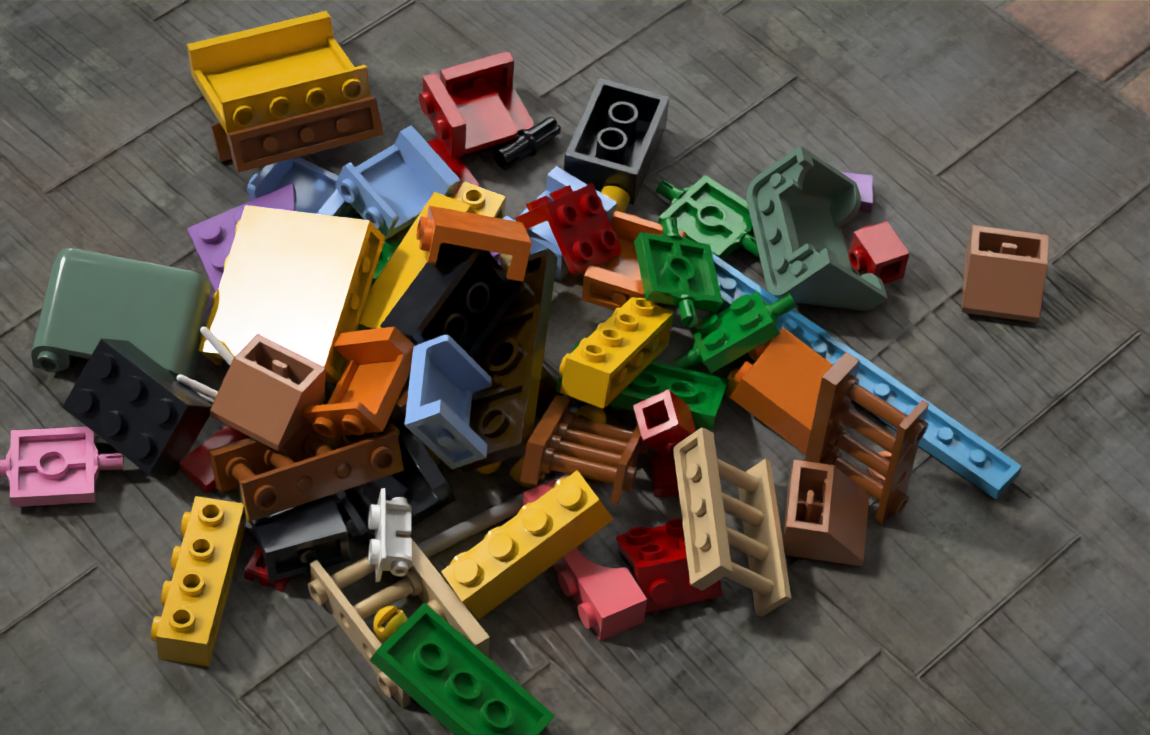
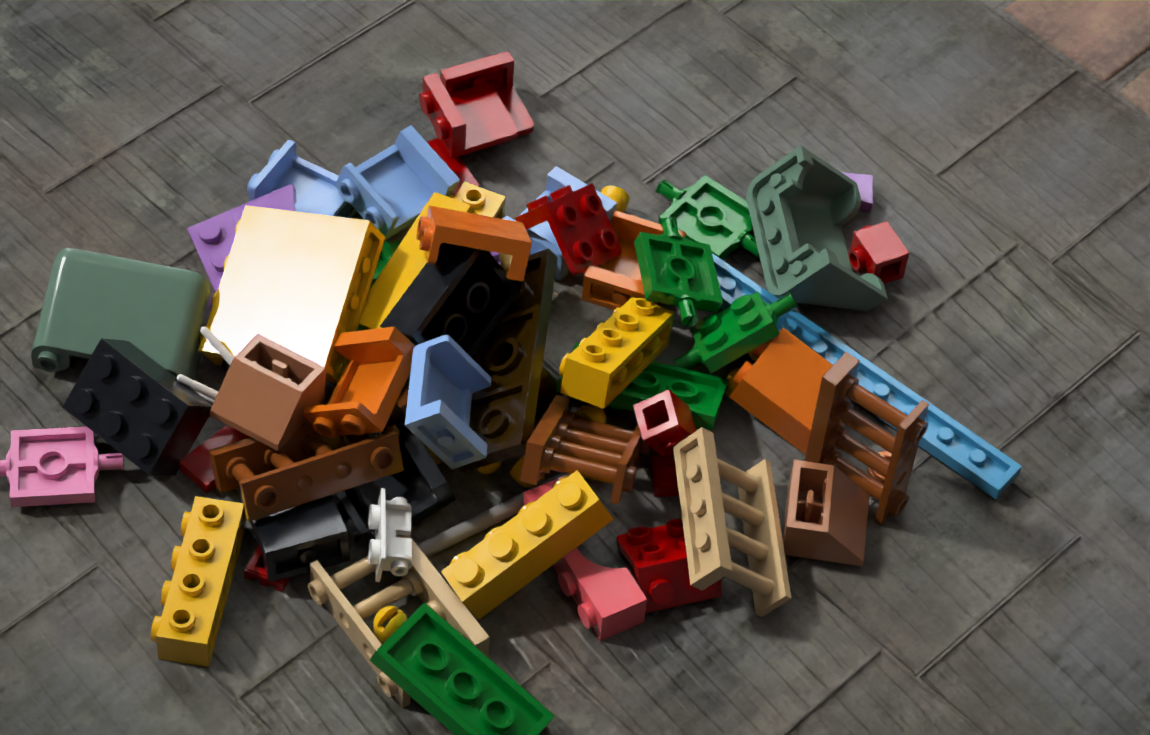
yellow panel [186,11,371,134] -> none
dark orange fence [211,96,384,173] -> none
black axle [493,117,561,170] -> none
black brick [564,77,670,205] -> none
nougat slope [961,225,1049,323] -> none

